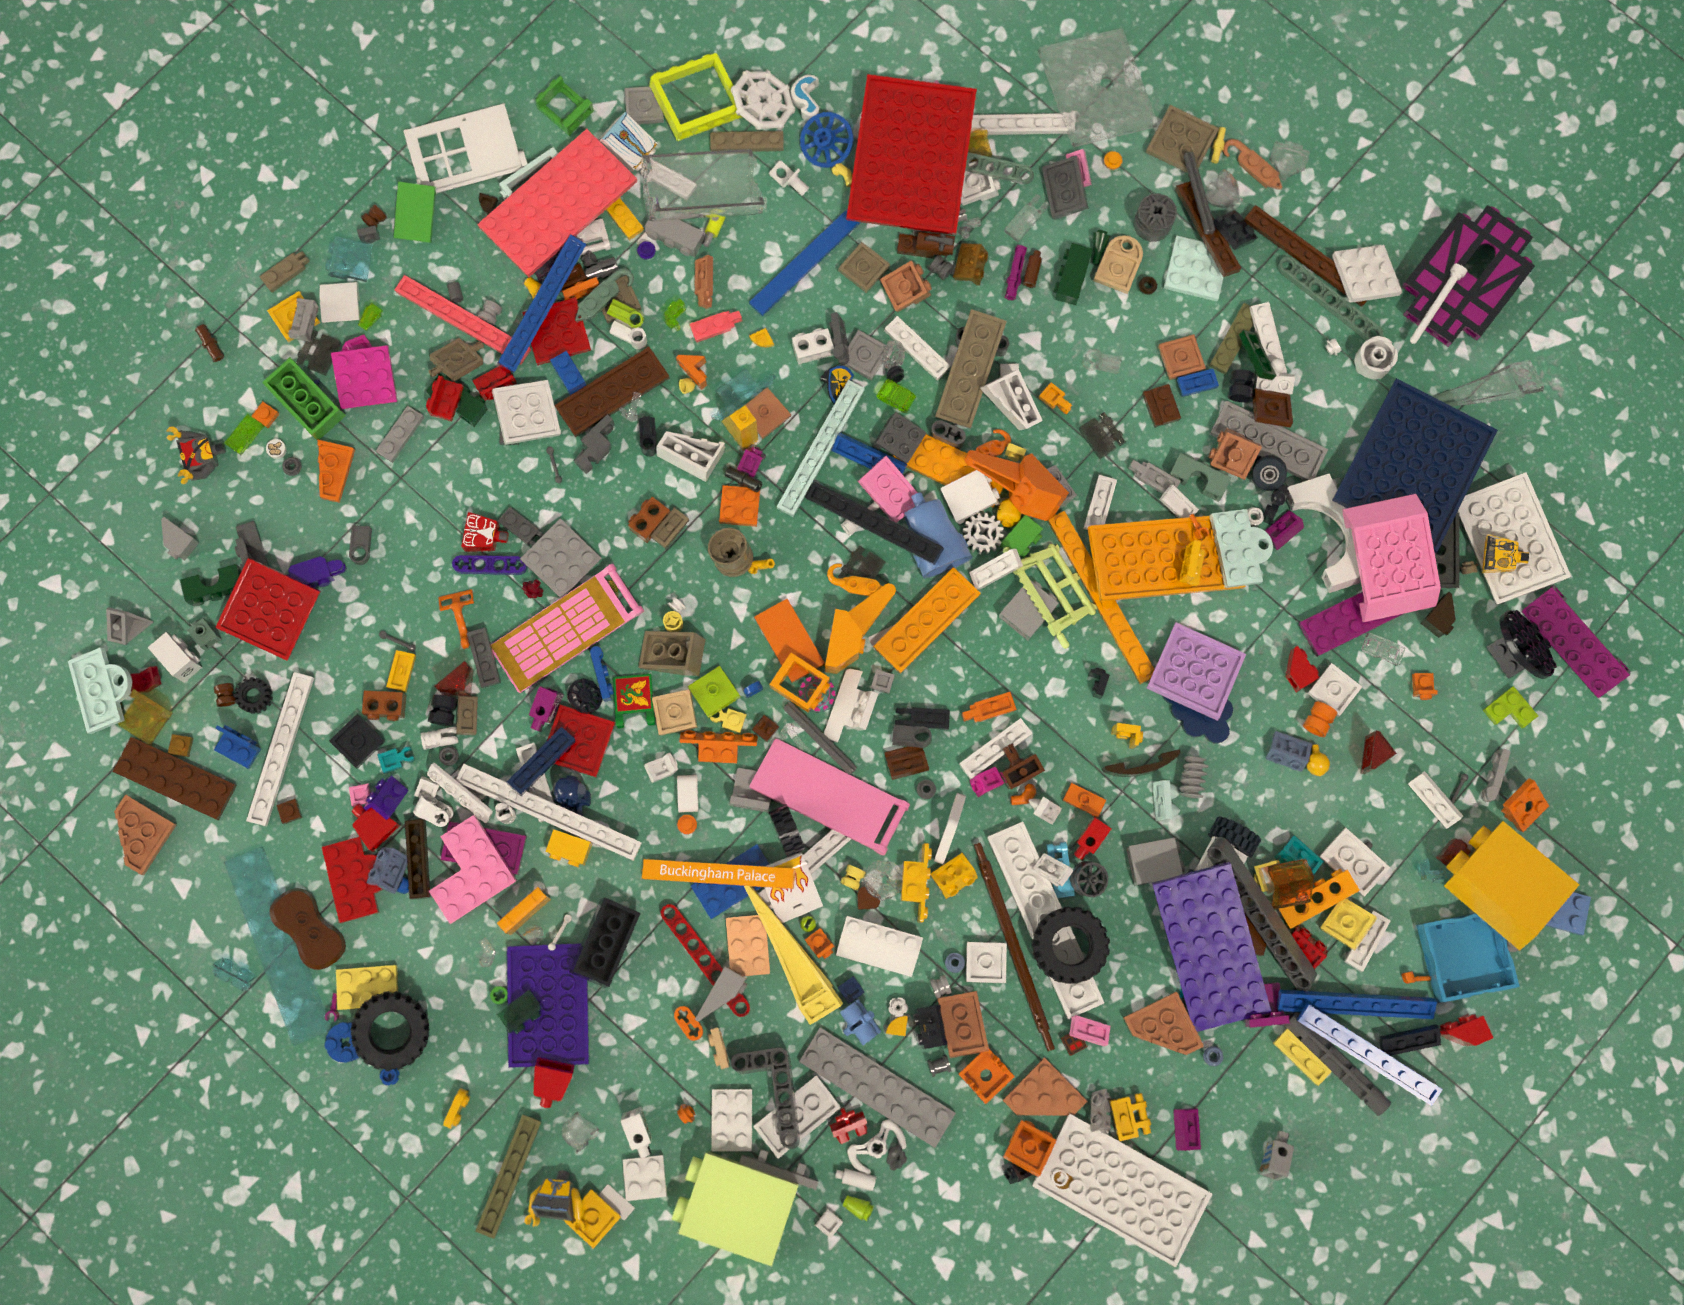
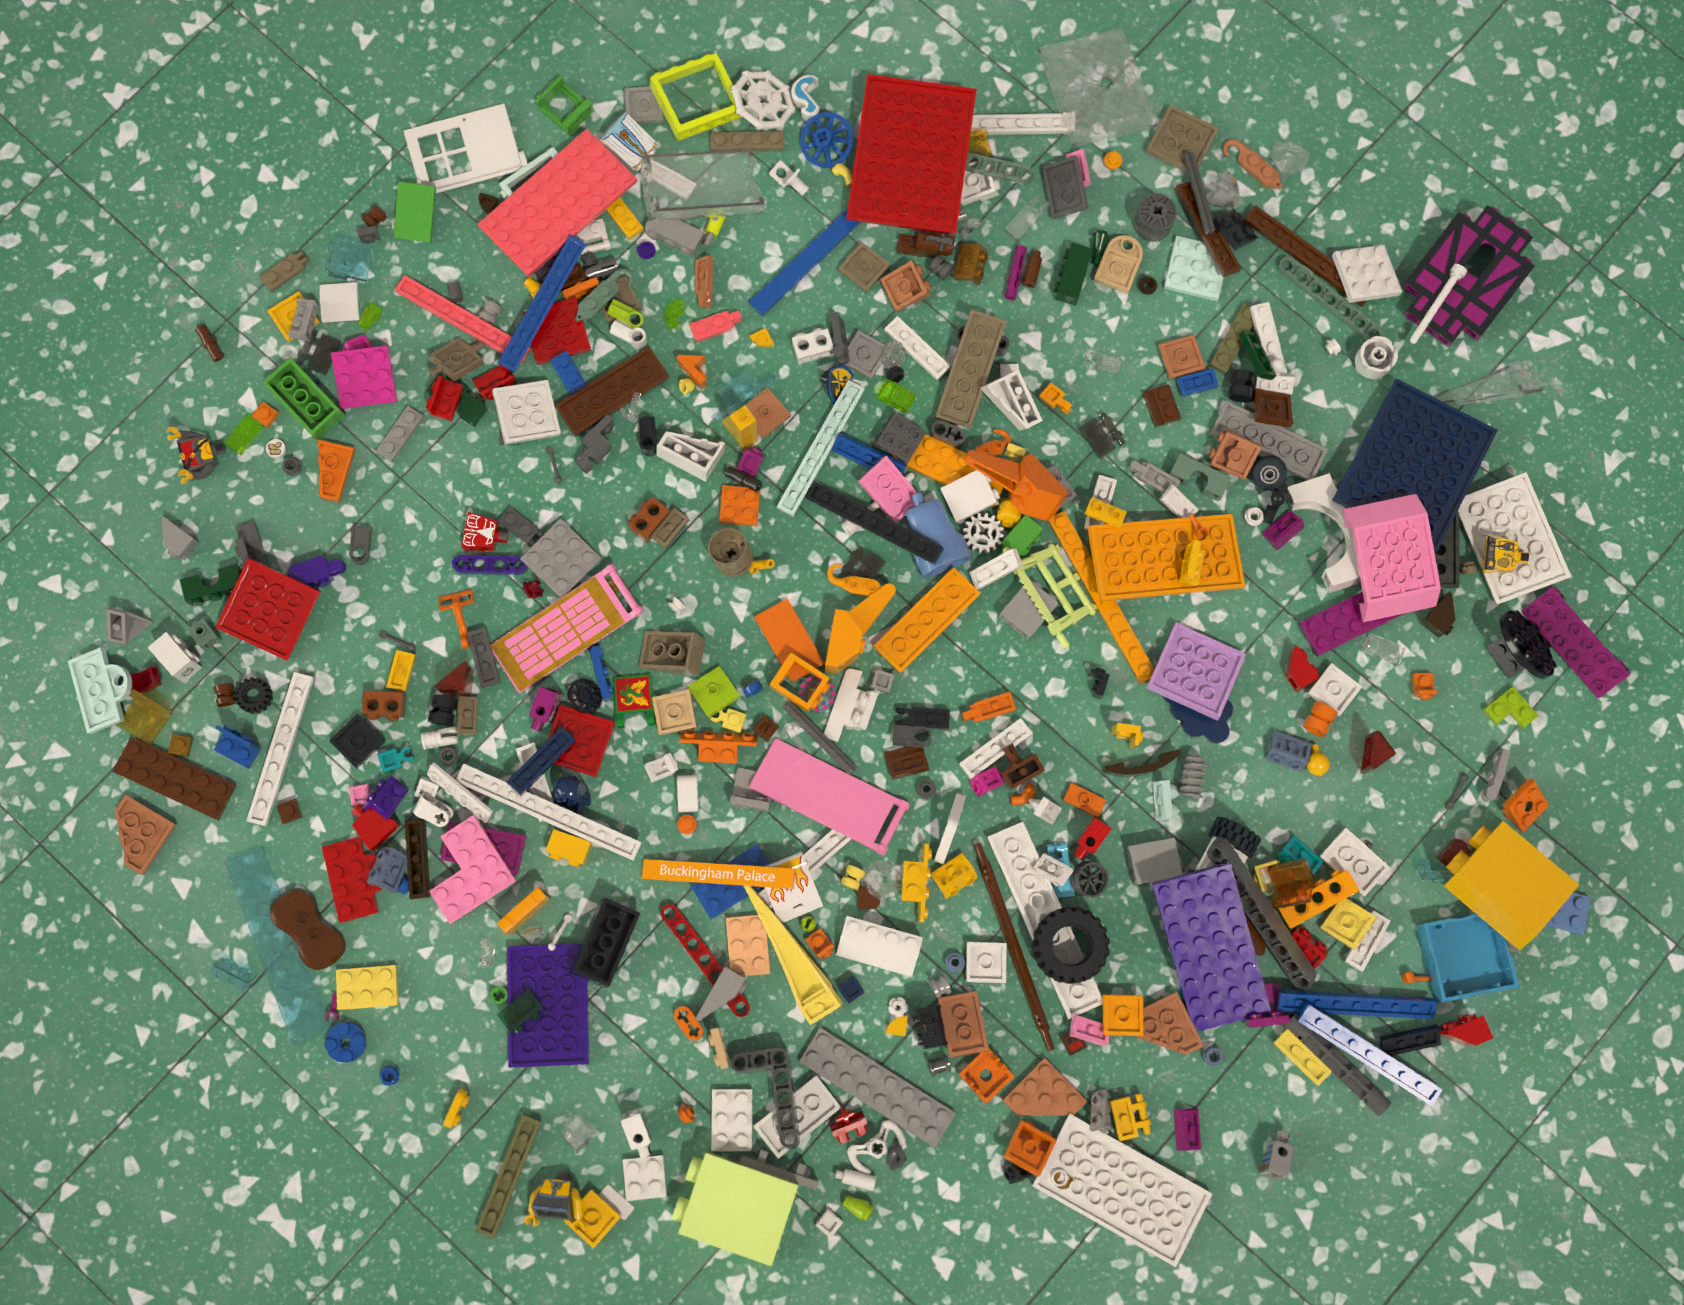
black tyre [351,991,429,1071] -> none
white hinge [495,803,516,824] -> none
red torso [533,1057,575,1108] -> none
light yellow wheel [663,611,683,632] -> none
black wheel [769,804,805,857] -> none
medium blue pin [840,999,882,1045] -> none
light aqua plate [1209,509,1273,588] -> none
light yellow bar [1211,127,1226,163] -> none
white plate [1408,771,1463,829] -> none
none -> yellow bracket [1085,497,1127,528]
none -> light orange tile [1102,995,1144,1036]

